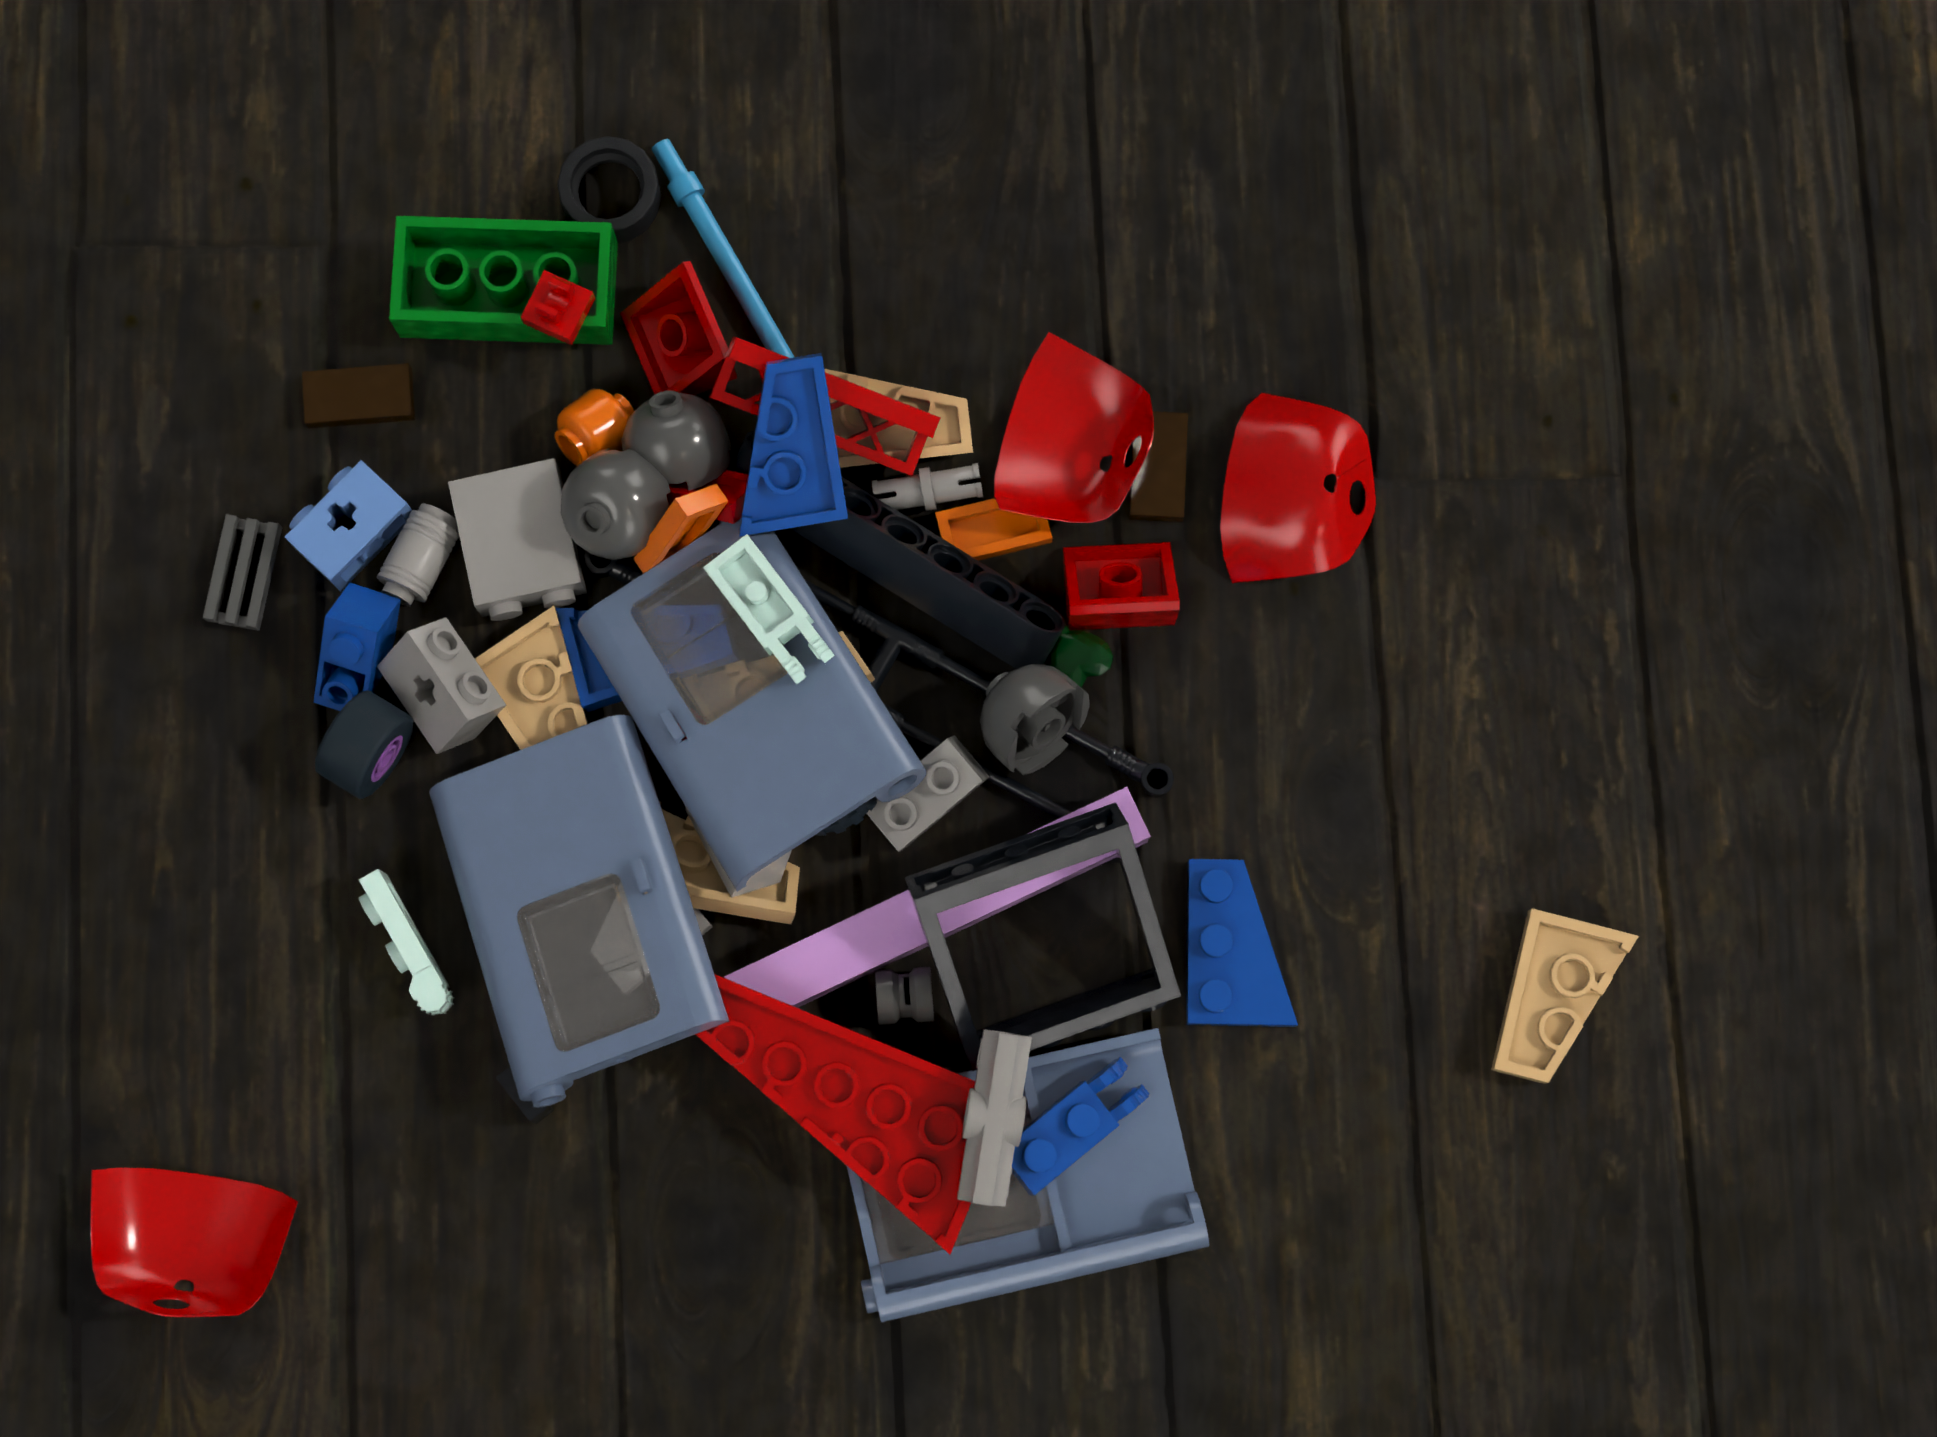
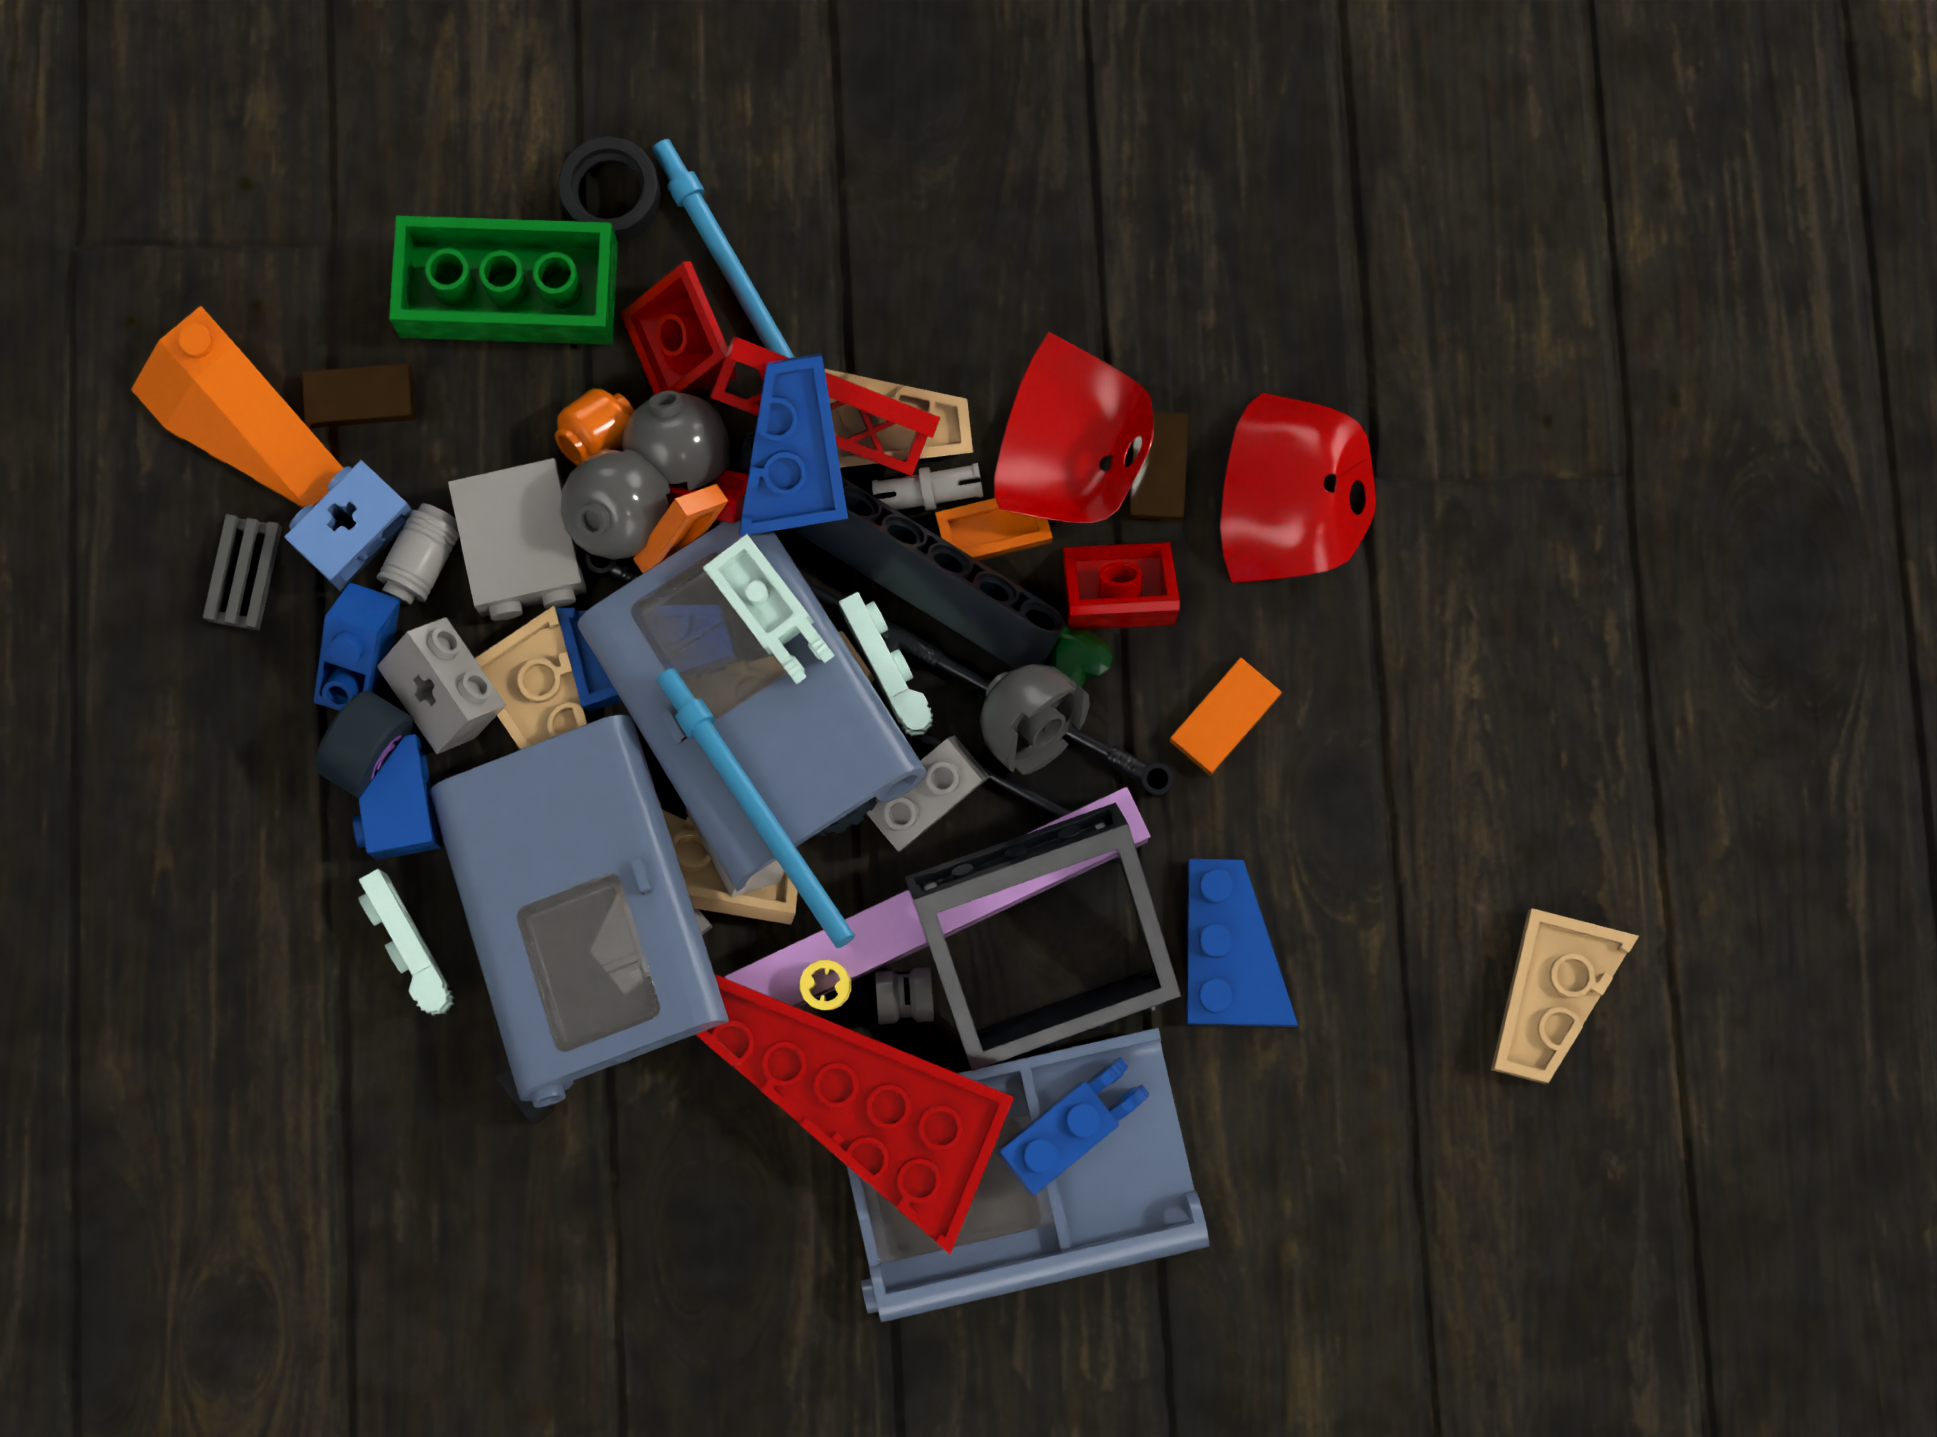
red piece [90,1167,298,1317] -> none
red tile [520,270,595,345] -> none
light grey piece [957,1029,1032,1207] -> none
none -> orange wedge [131,306,344,508]
none -> blue slope [353,734,441,860]
none -> dark azure bar [656,668,855,948]
none -> light yellow bush [800,960,851,1011]
none -> light aqua hinge [839,592,933,738]
none -> orange tile [1169,658,1282,776]

